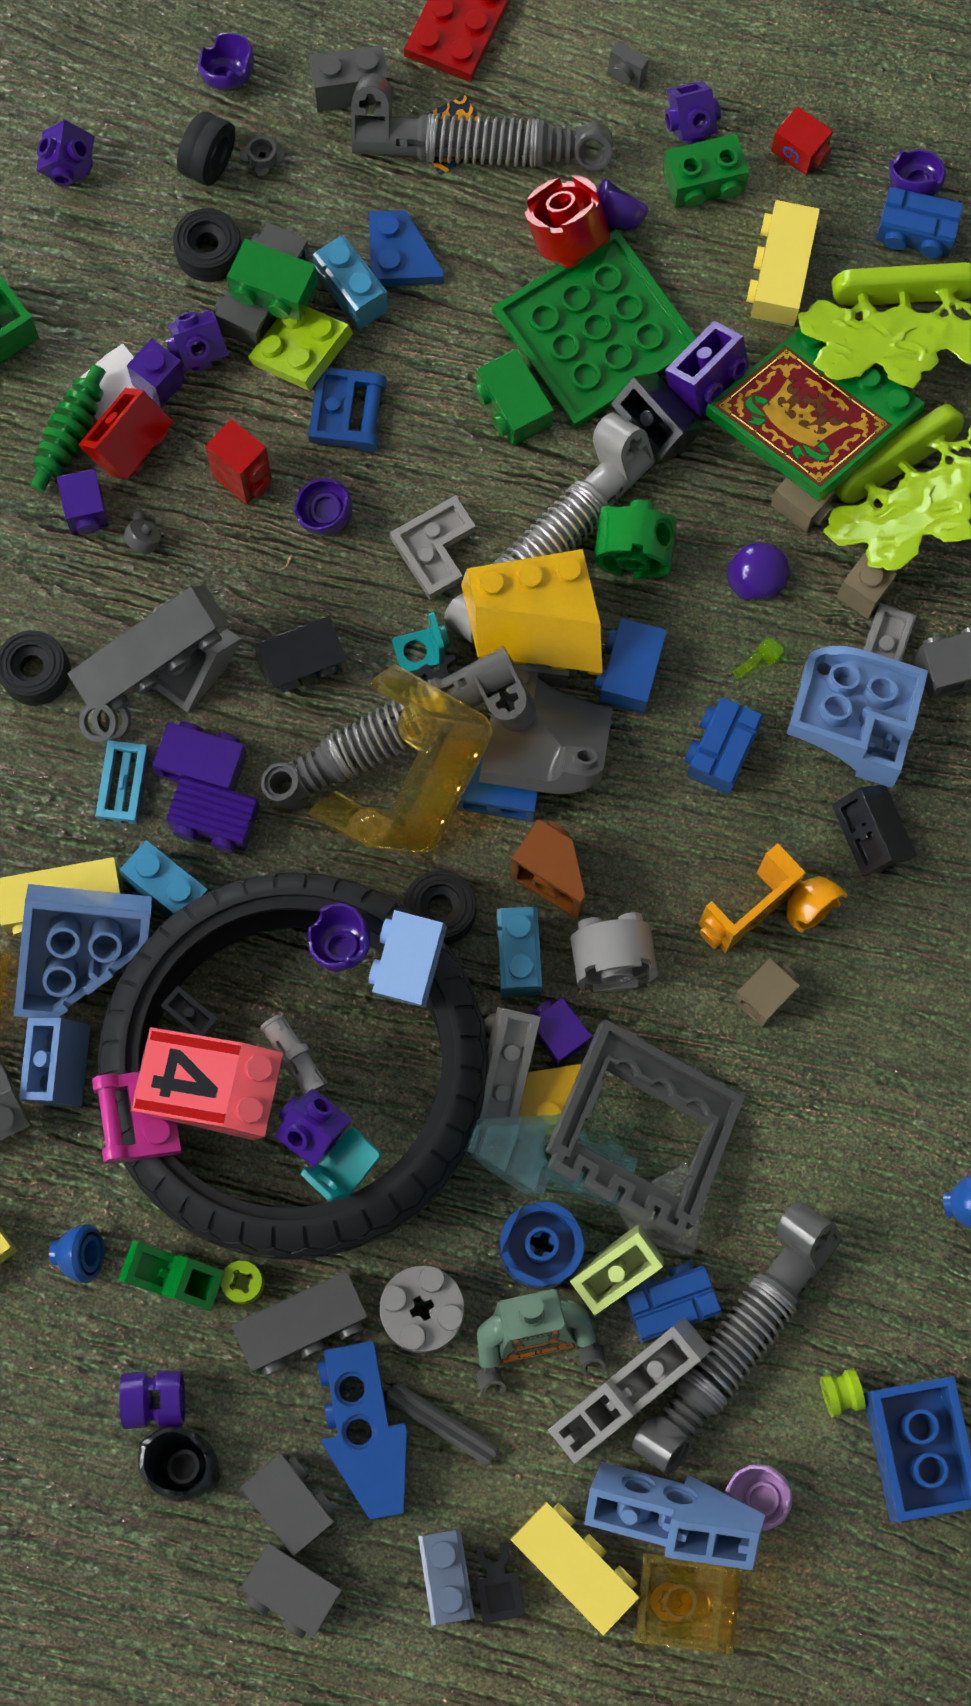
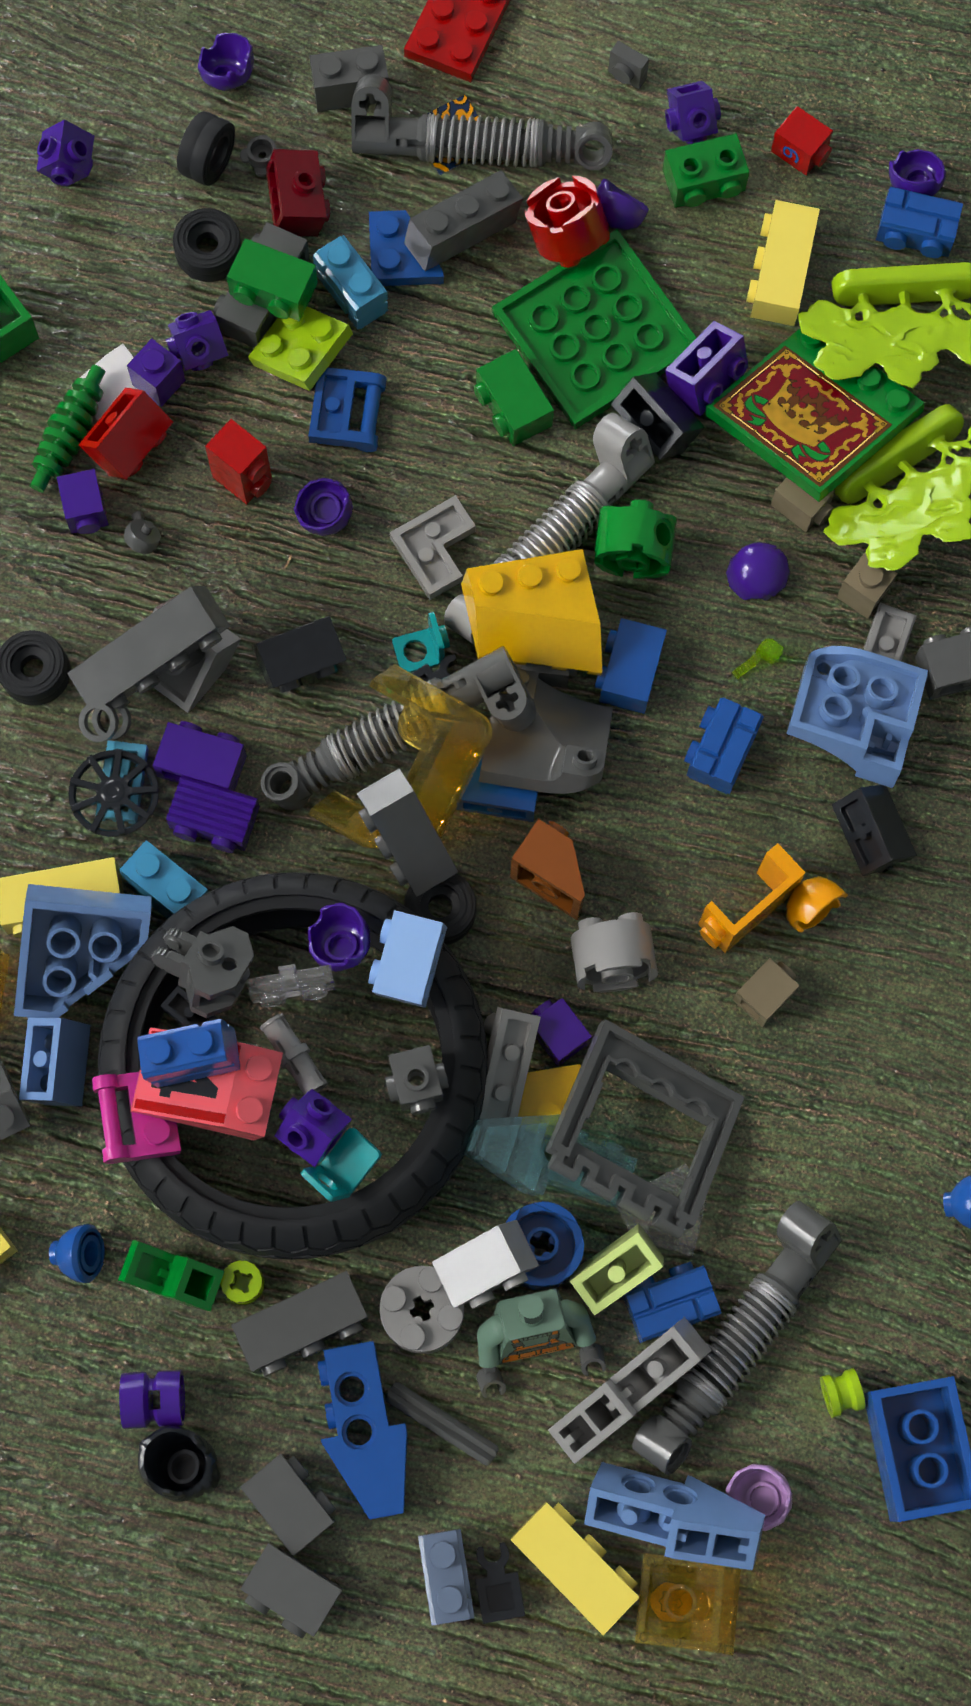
dark azure brick [496,907,542,997] -> none
none -> black wheel [69,749,159,837]
none -> blue brick [137,1019,240,1088]
none -> dark grey hinge [151,926,254,1018]
none -> clear hinge [247,964,336,1007]
none -> dark red brick [266,149,330,237]
none -> dark grey brick [357,768,458,897]
none -> dark grey brick [385,1045,449,1115]
none -> dark grey brick [404,170,523,272]
none -> brick [432,1220,539,1310]

